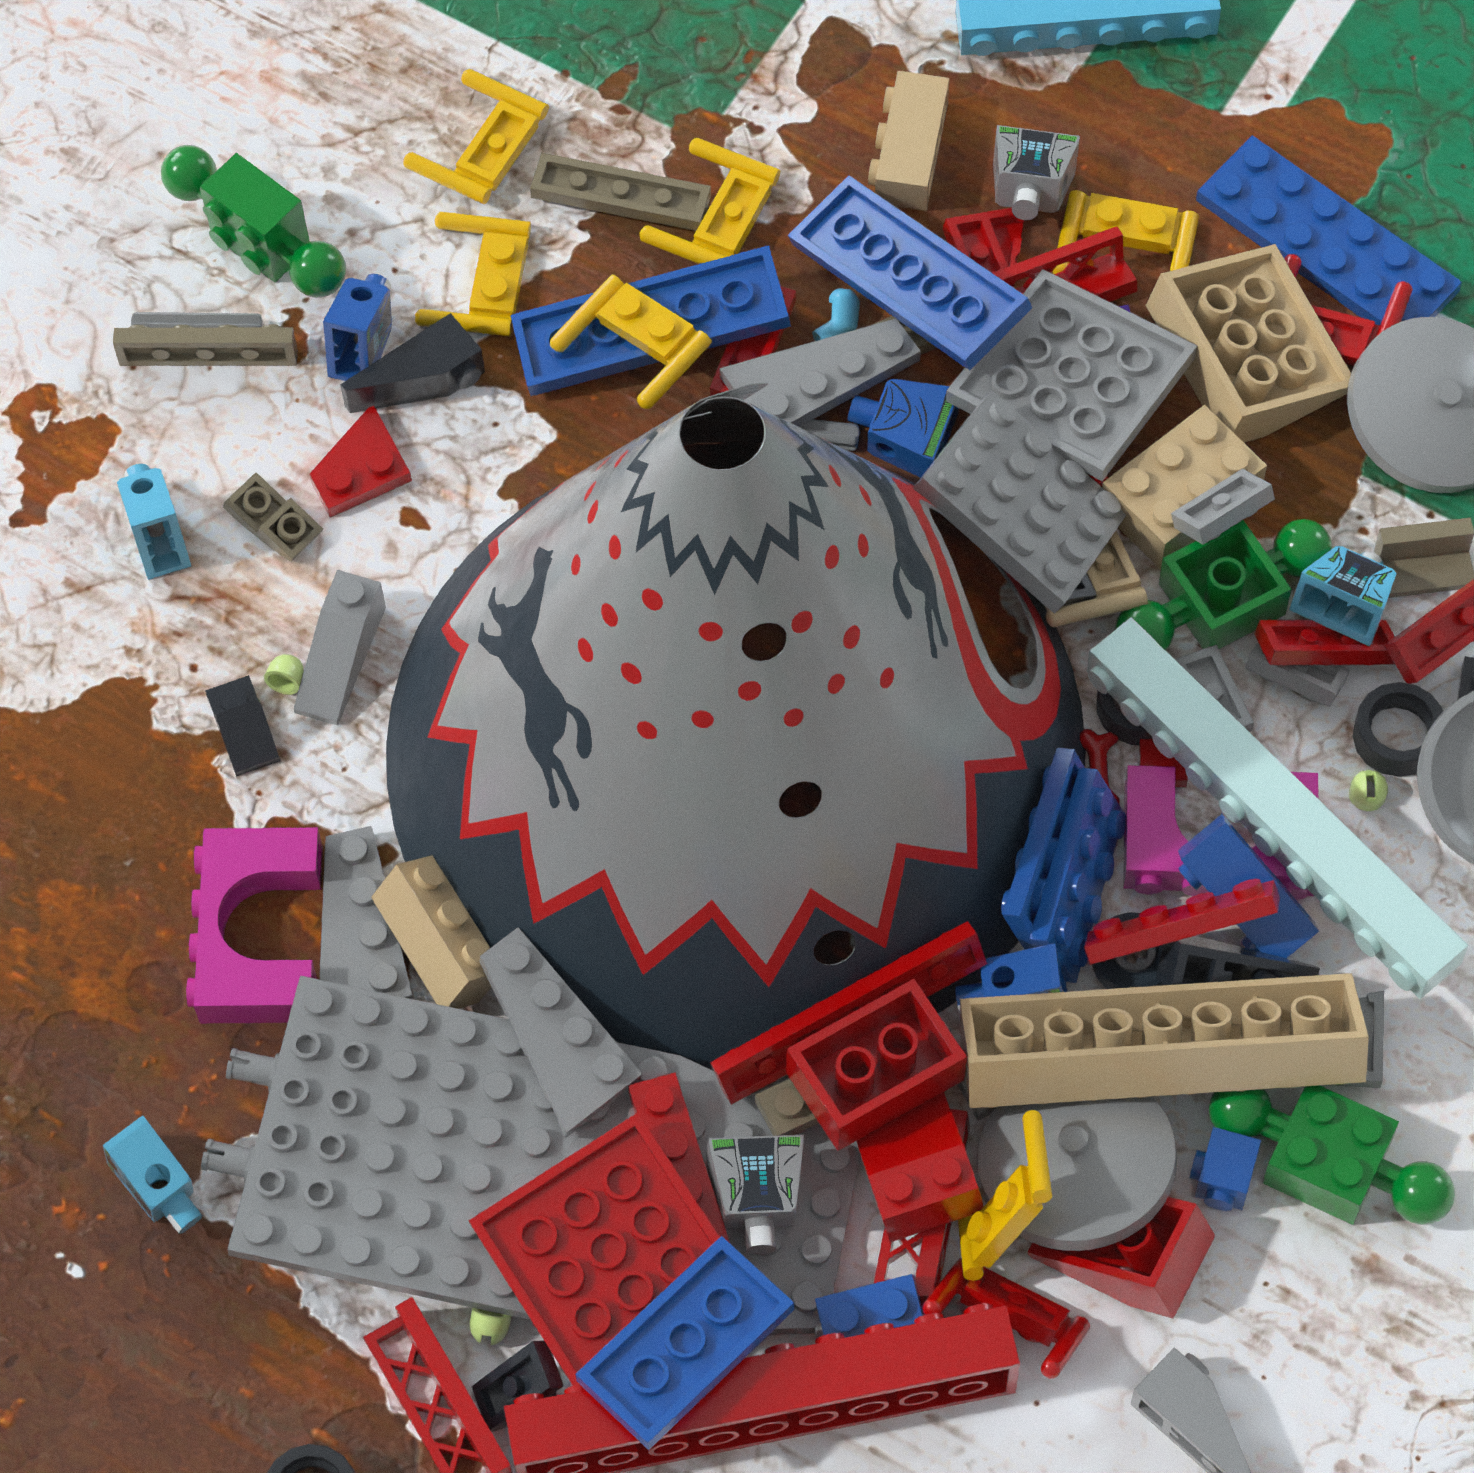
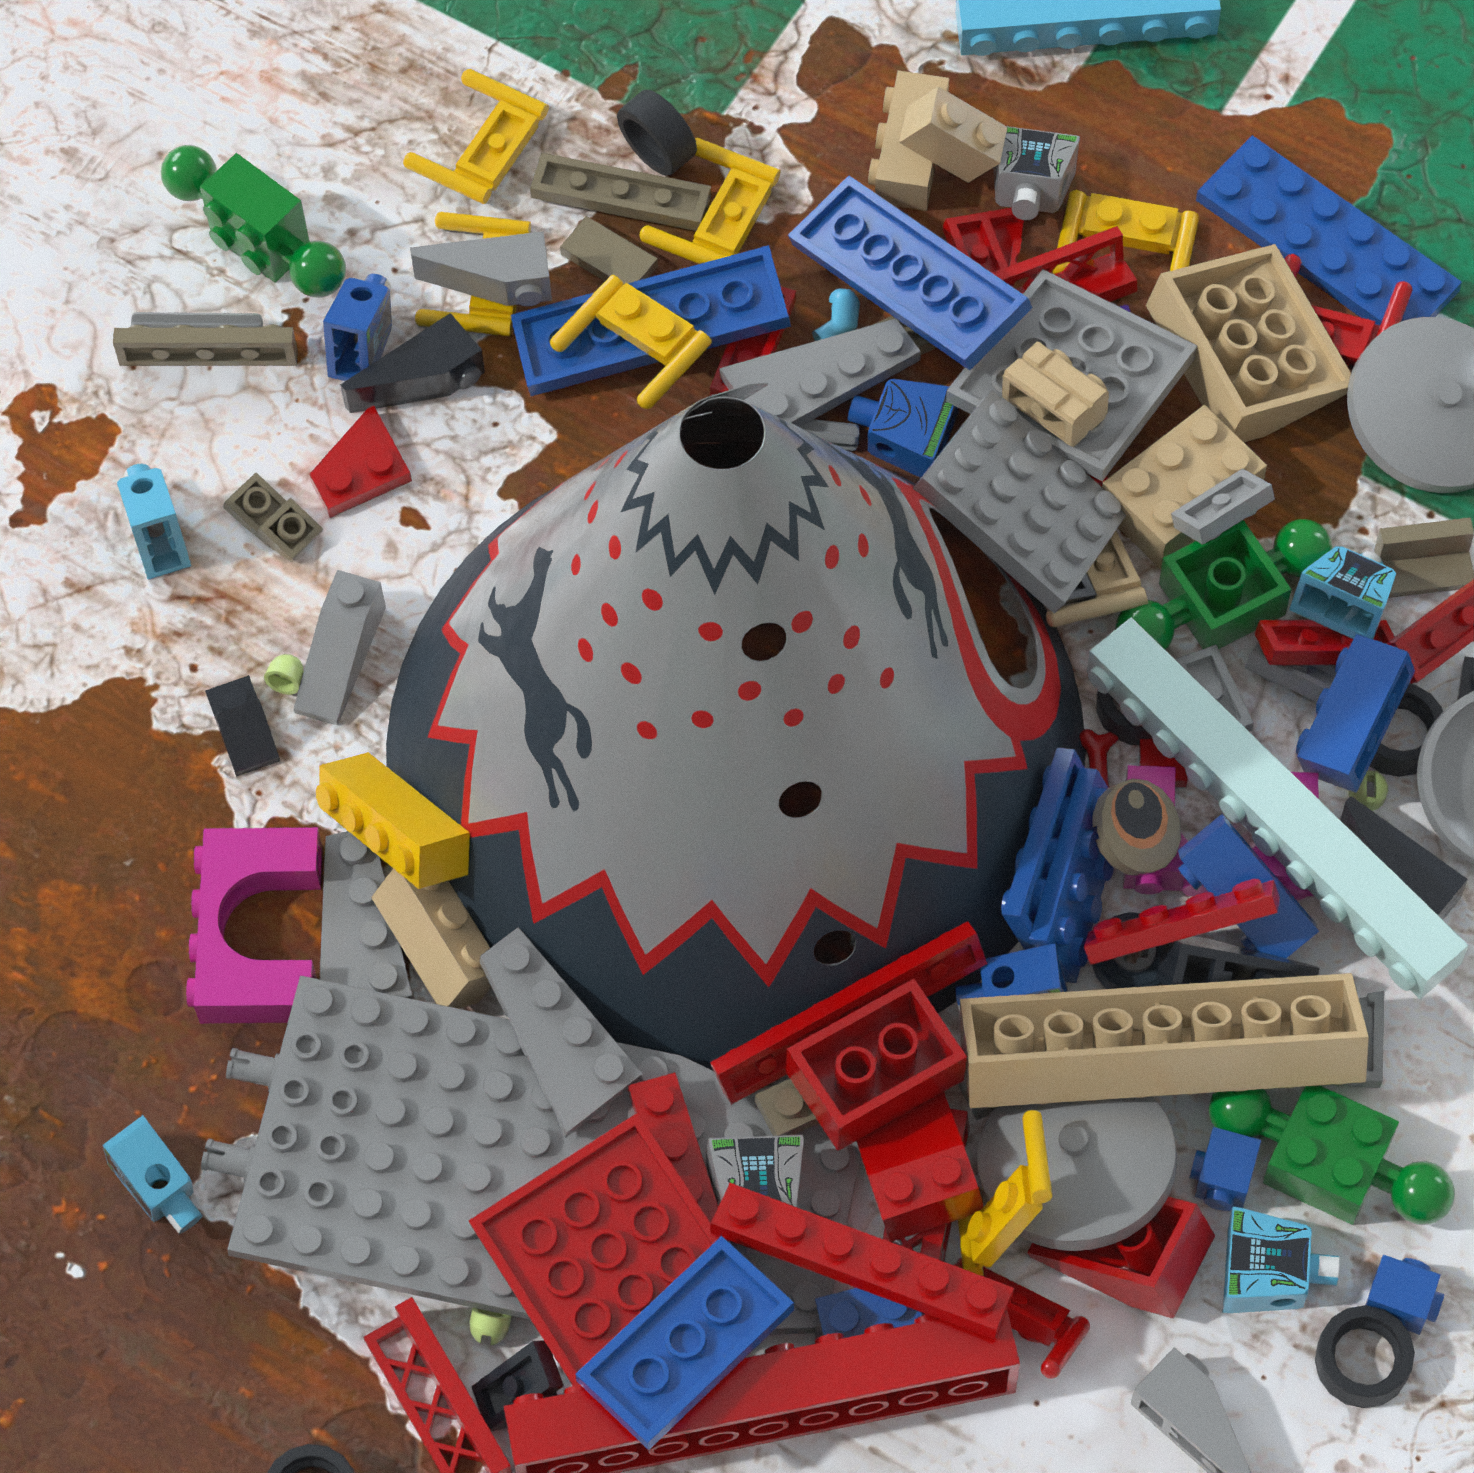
none -> yellow brick [316,752,470,889]
none -> light grey slope [410,231,552,306]
none -> dark tan tile [560,216,658,284]
none -> black tyre [617,90,697,176]
none -> red plate [710,1183,1014,1339]
none -> tan brick [899,86,1007,182]
none -> tan brick [1002,342,1109,447]
none -> tile [1092,779,1181,875]
none -> torso [1222,1207,1339,1313]
none -> blue brick [1296,634,1415,793]
none -> black tyre [1315,1305,1415,1408]
none -> black slope [1340,796,1468,920]
none -> blue brick [1365,1254,1445,1335]

